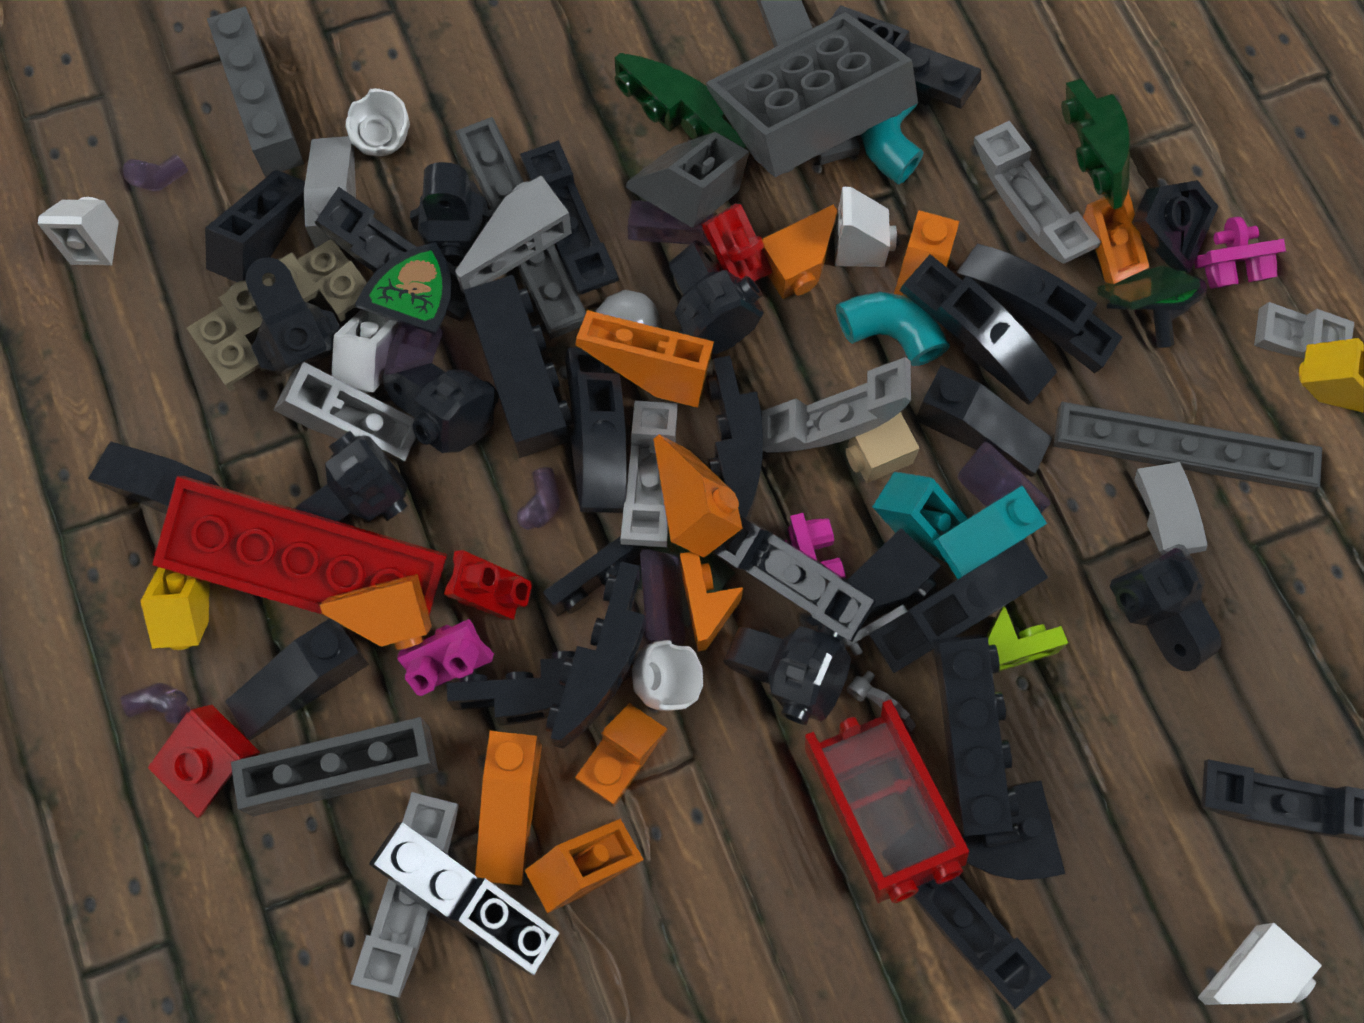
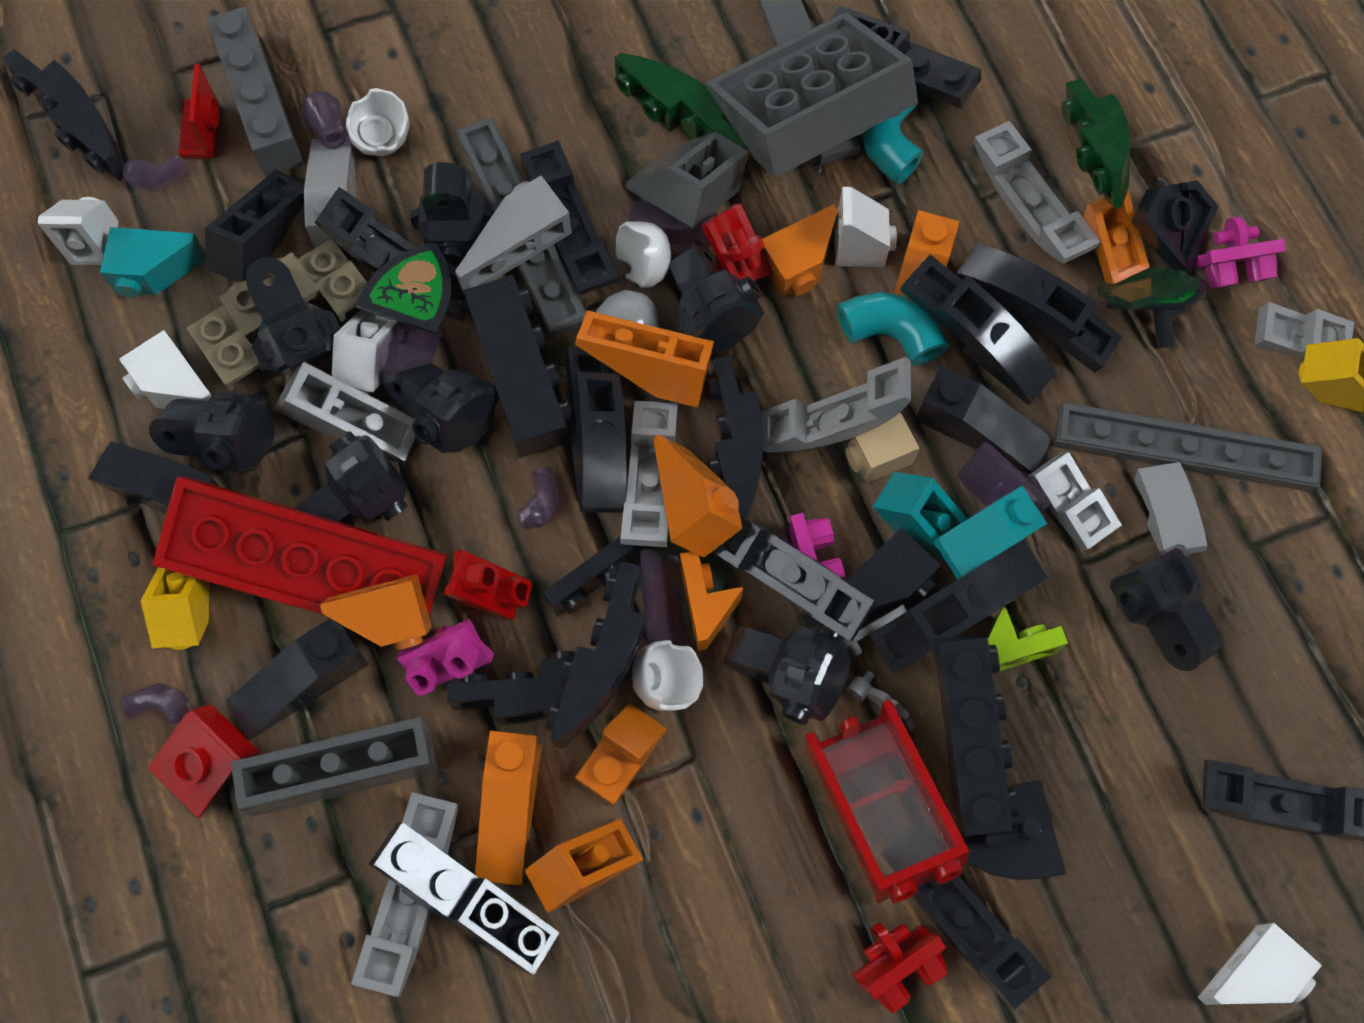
none -> black slope [2,49,125,181]
none -> teal slope [100,227,206,297]
none -> white slope [119,330,212,409]
none -> black piece [149,392,276,472]
none -> red piece [178,64,220,159]
none -> clear purple cone [301,91,347,149]
none -> white hair [615,222,671,288]
none -> red hips [852,922,948,1013]
none -> light grey slope [1027,452,1122,550]

